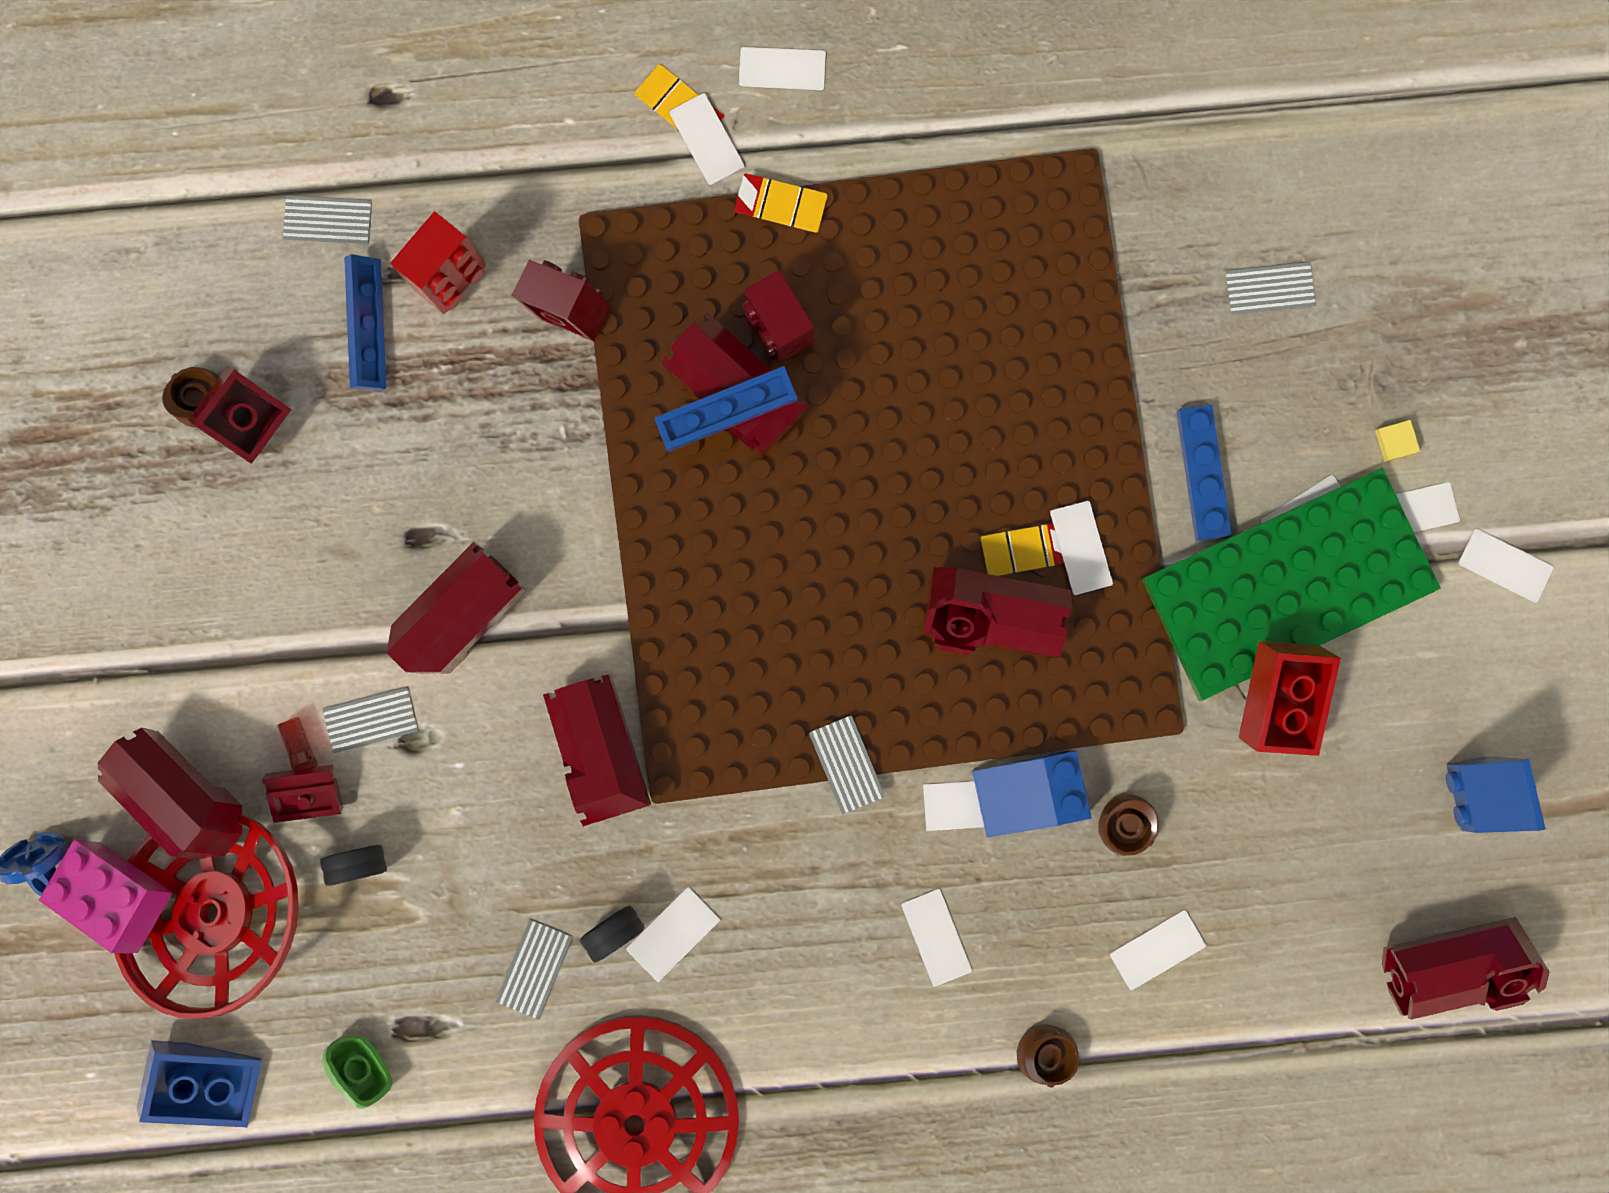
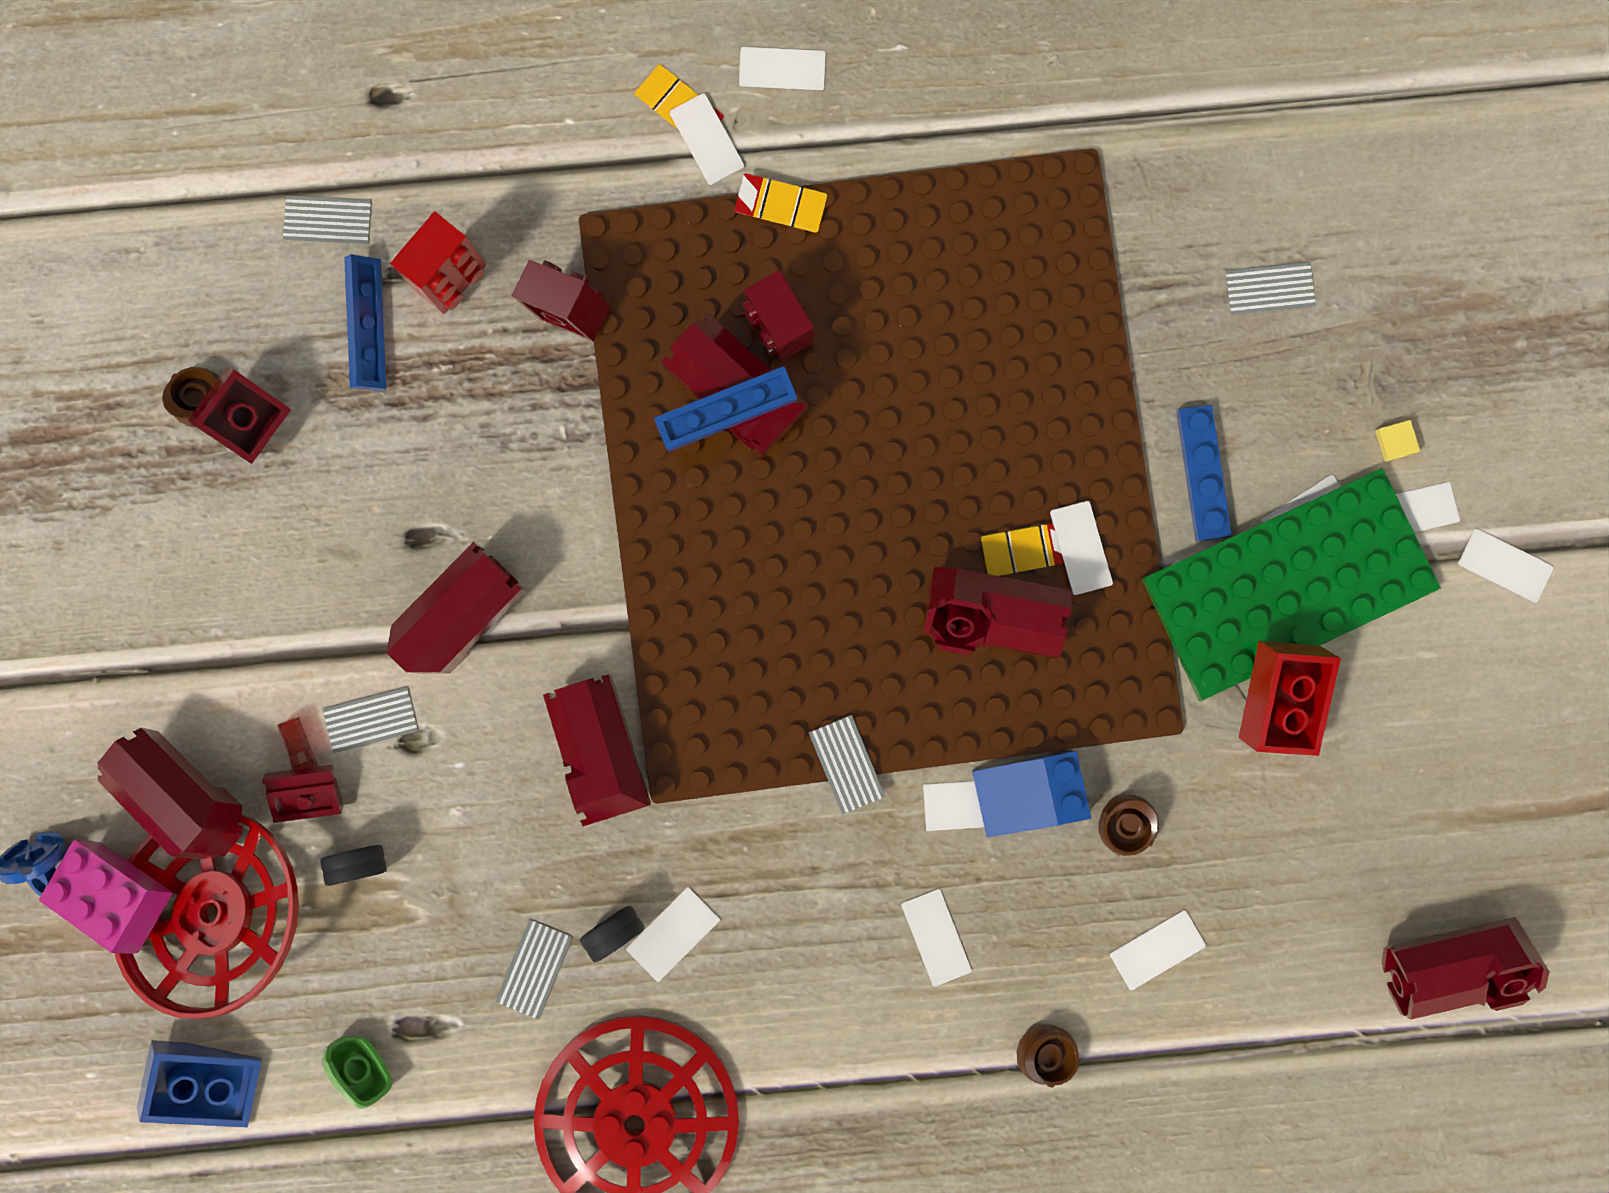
blue slope [1446,756,1546,833] -> none

